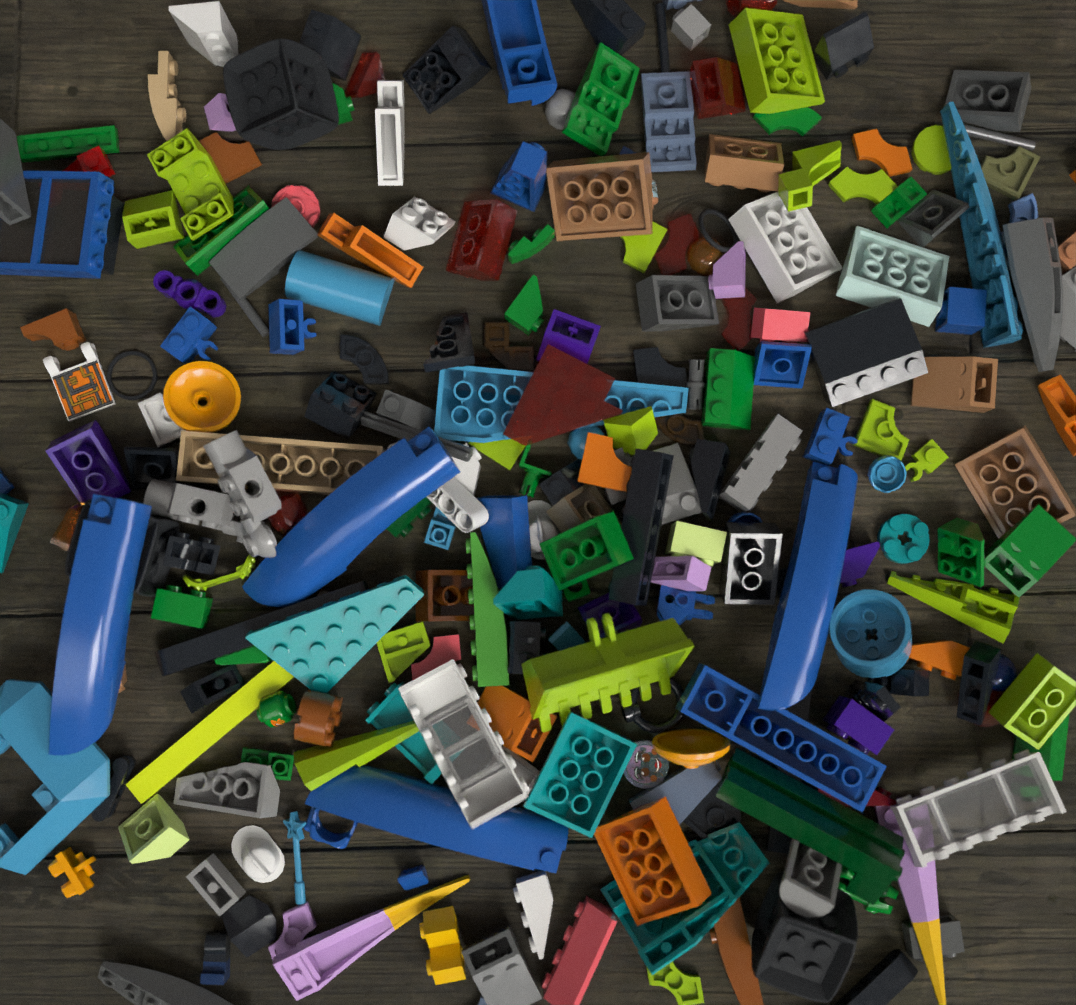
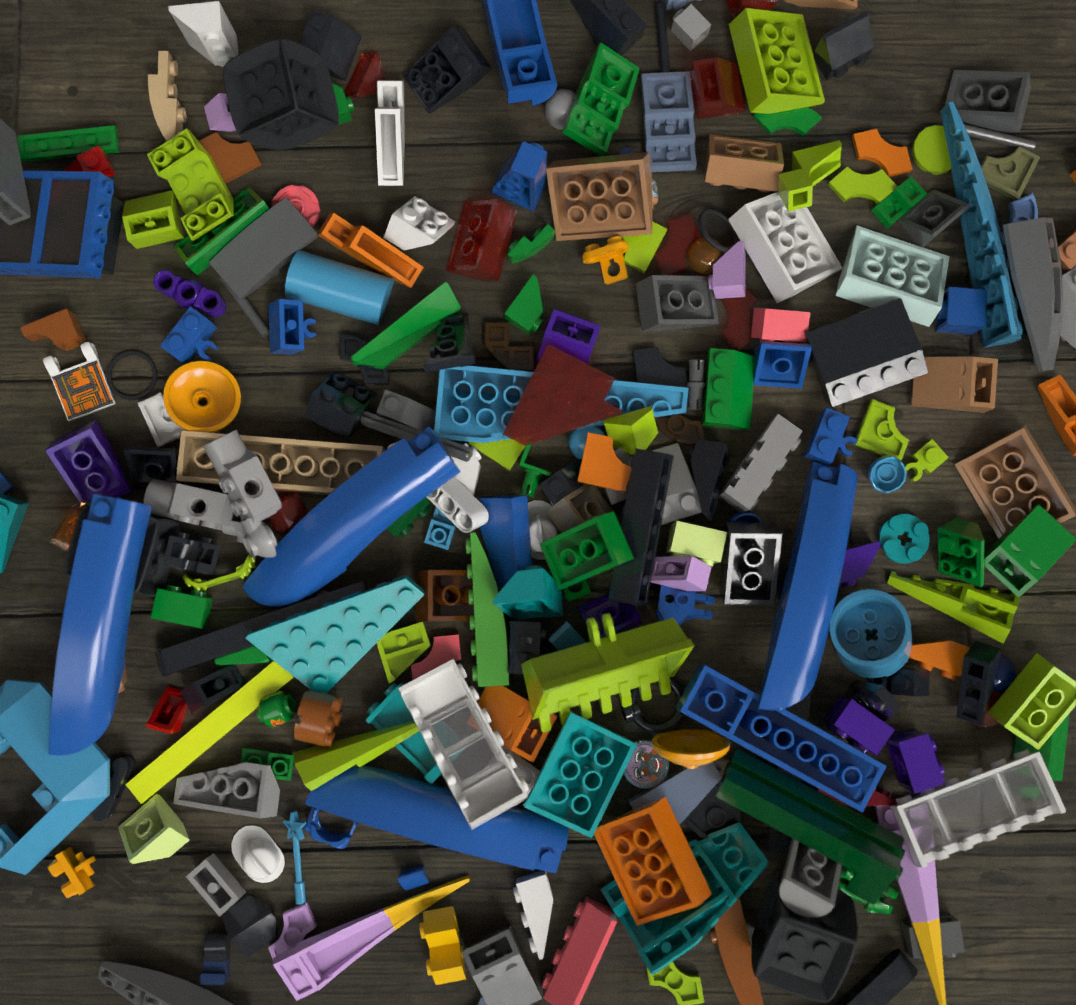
none -> red slope [146,686,188,734]
none -> green wedge [351,282,461,369]
none -> light orange bracket [582,236,629,285]
none -> dark purple brick [886,729,945,793]

